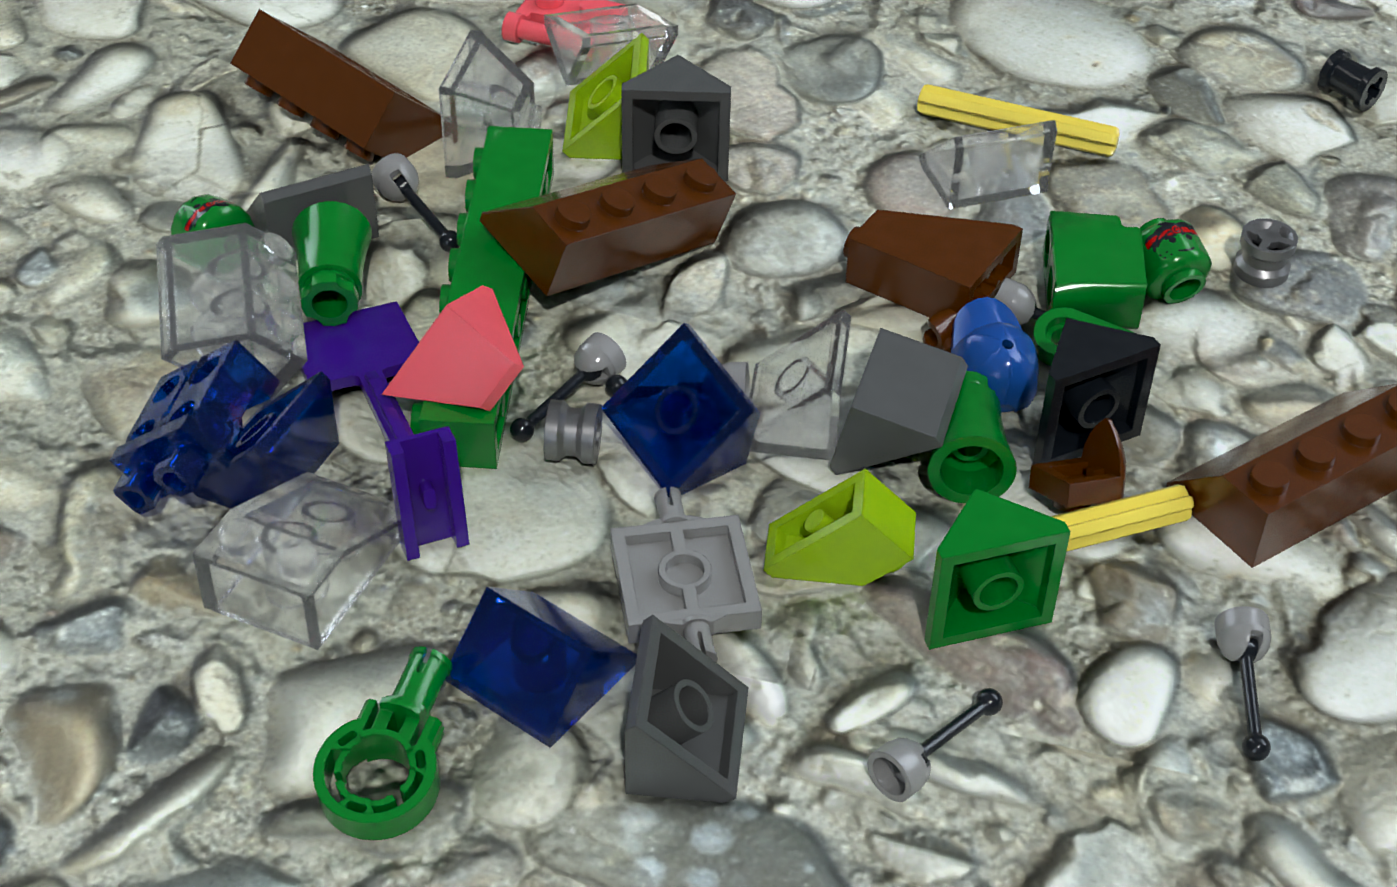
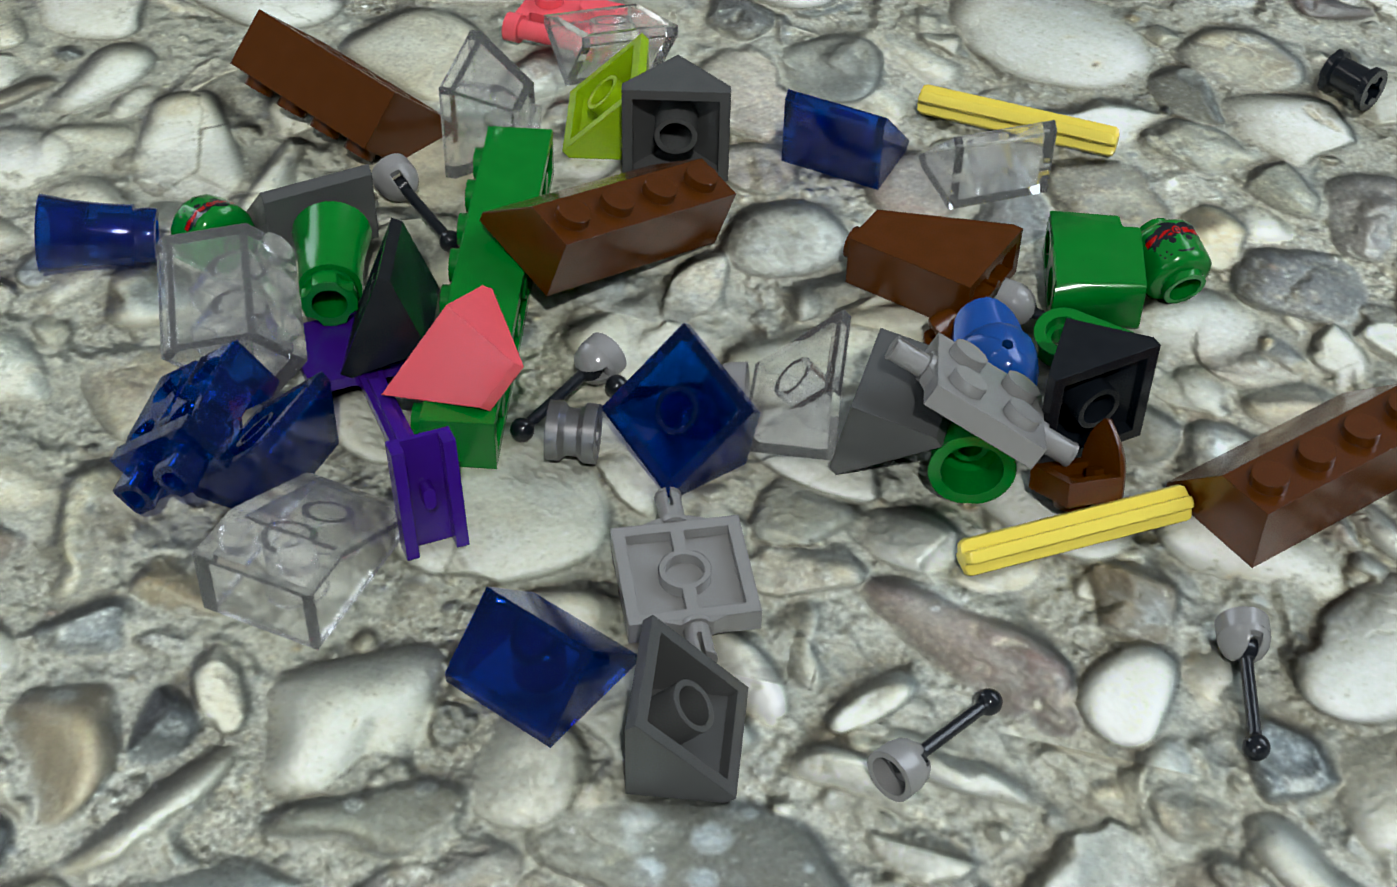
green pin [313,646,453,840] -> none
lime slope [763,468,916,586] -> none
green slope [924,488,1071,650] -> none
flat silver wheel [1233,218,1298,288] -> none
none -> clear blue plant [34,193,160,273]
none -> black slope [340,217,440,378]
none -> clear blue slope [781,89,909,190]
none -> light grey plate [885,332,1079,469]

